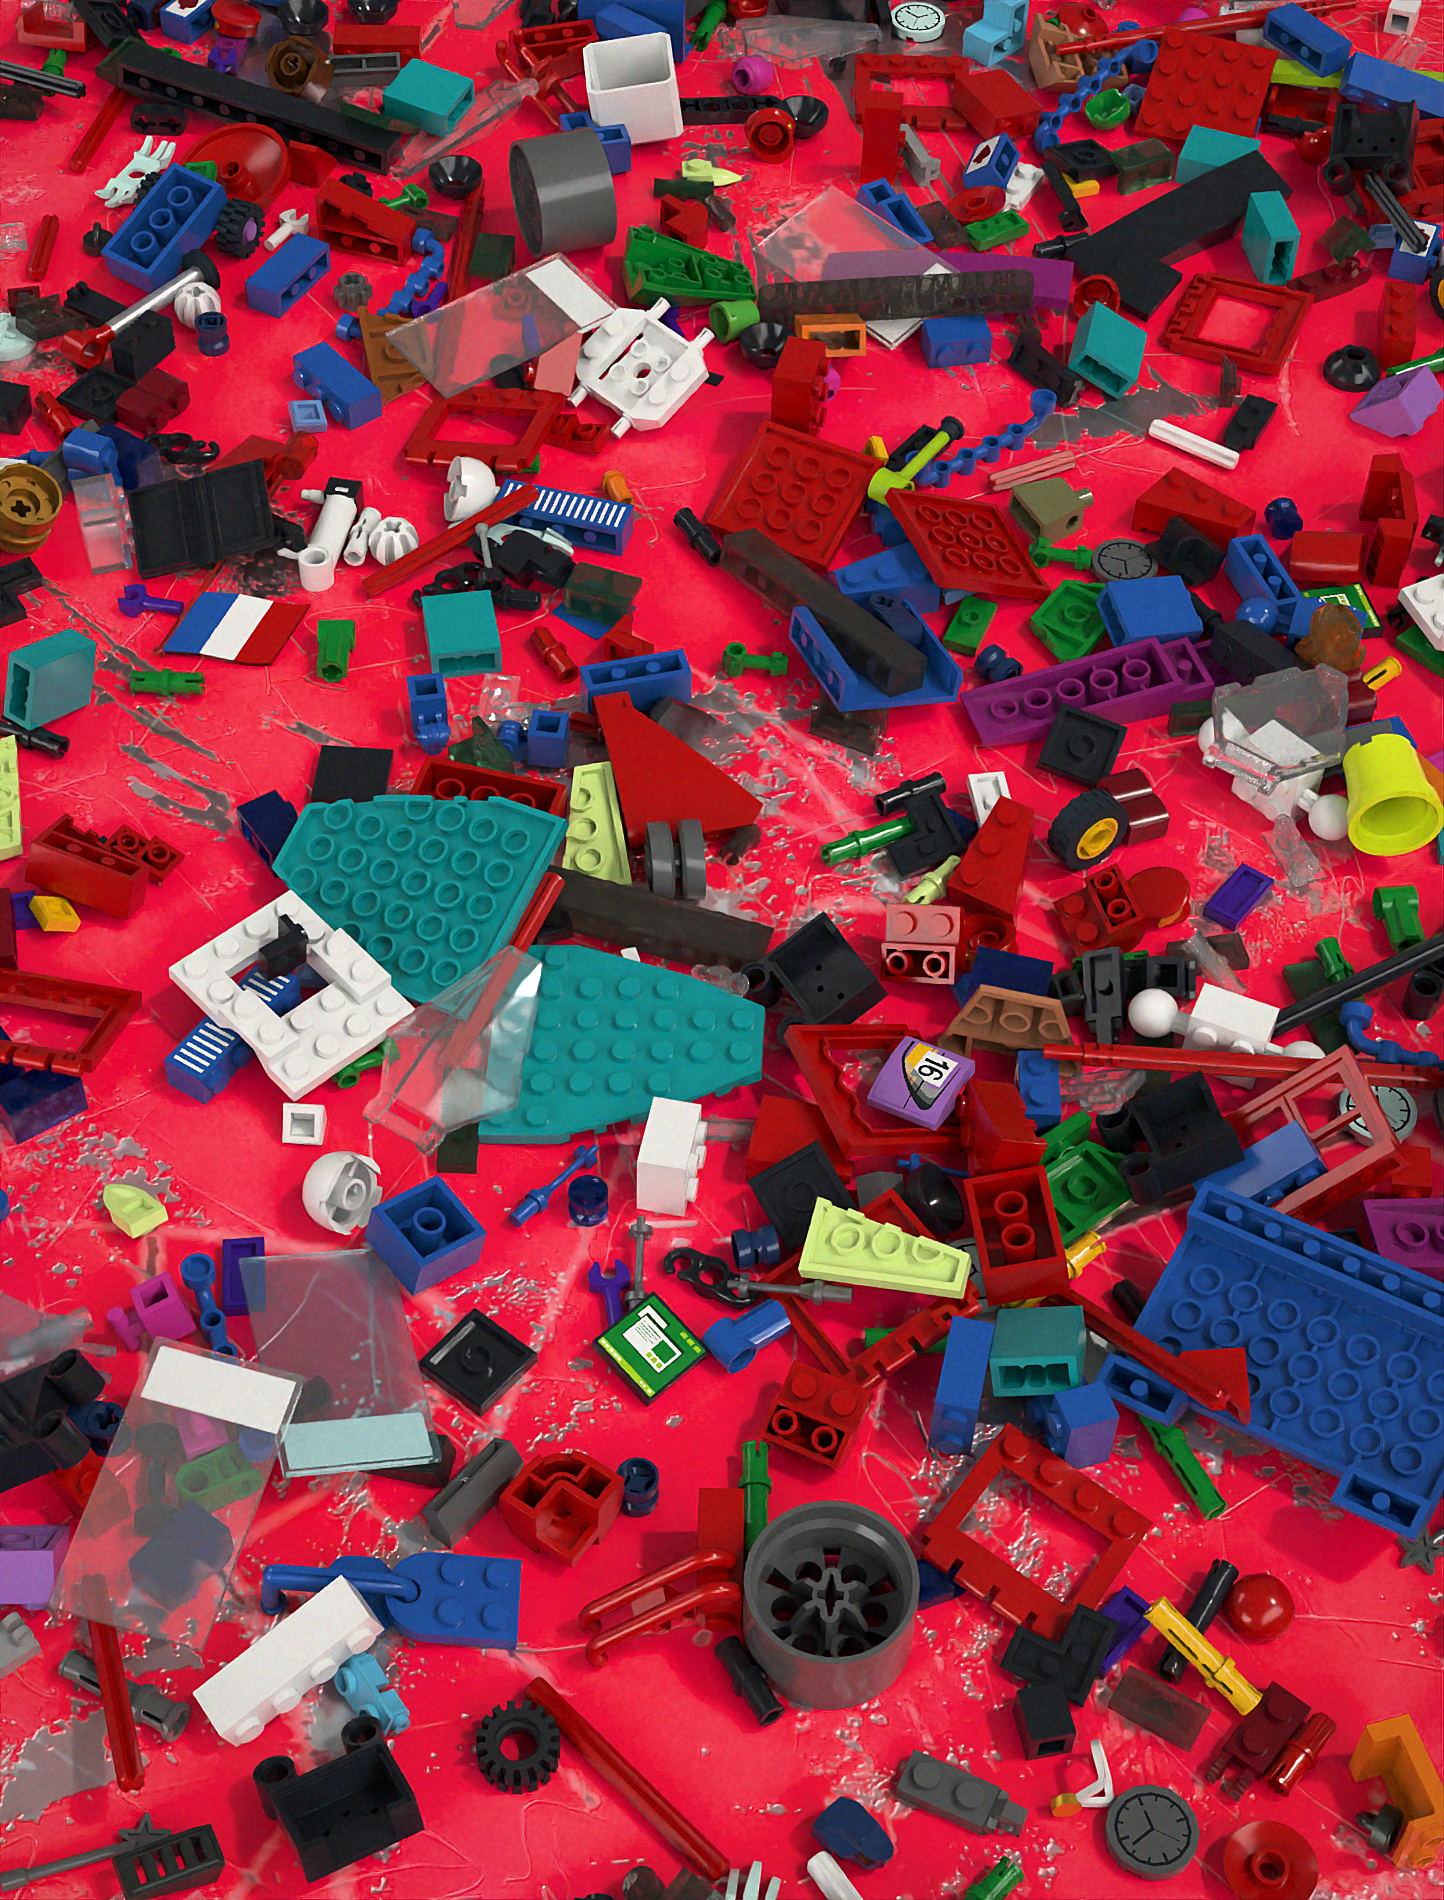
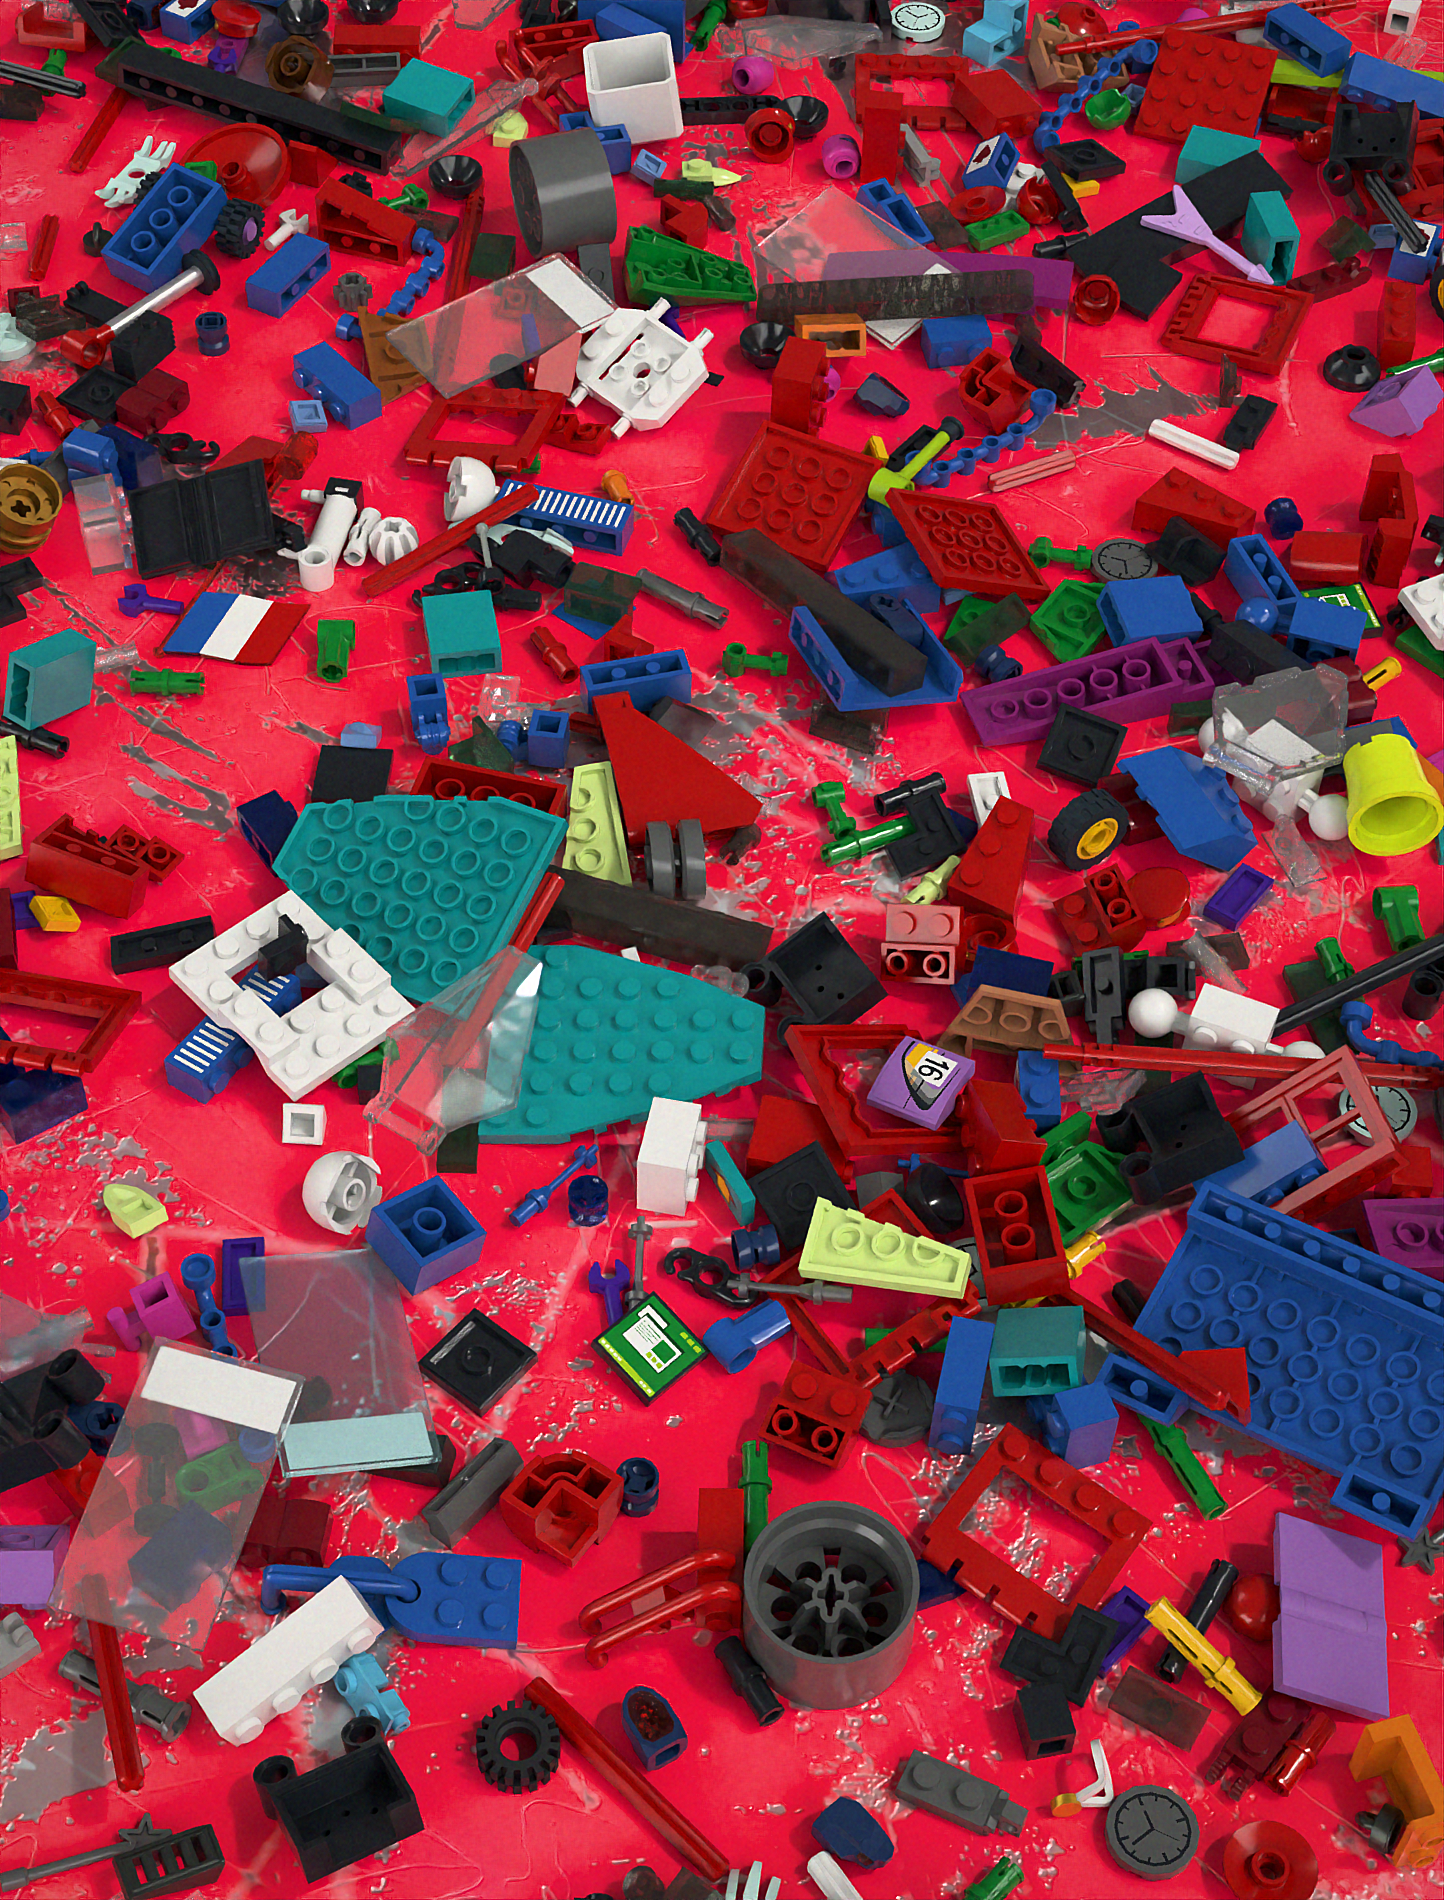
black beam [130,104,188,136] -> none
white piece [174,282,221,329] -> none
dark purple bar [411,281,448,327] -> none
bright green piece [709,299,760,343] -> none
olive torso [1008,477,1094,544] -> none
teal brick [1067,301,1148,400] -> none
panel [1108,137,1176,196] -> none
clear orange tile [1295,602,1366,673] -> none
none -> clear pin [93,641,140,675]
none -> black hinge [110,915,217,975]
none -> dark red brick [232,1495,334,1568]
none -> medium blue tile [341,722,382,749]
none -> black piece [358,1065,386,1105]
none -> yellowish green plate [493,112,528,148]
none -> black brick [574,242,616,307]
none -> rock [620,1686,688,1771]
none -> medium blue tile [630,148,667,187]
none -> flat silver pin [633,568,729,629]
none -> teal tile [705,1139,756,1227]
none -> green bar [811,781,856,840]
none -> dark pink head [821,134,861,179]
none -> dark blue rock [853,372,911,418]
none -> dark grey tile [859,1368,935,1448]
none -> clear green tile [946,592,1032,668]
none -> red brick [958,346,1038,434]
none -> red hair [1016,176,1059,226]
none -> blue wedge [1116,746,1259,872]
none -> lavender piece [1140,185,1274,285]
none -> medium lavender piece [1272,1512,1390,1721]

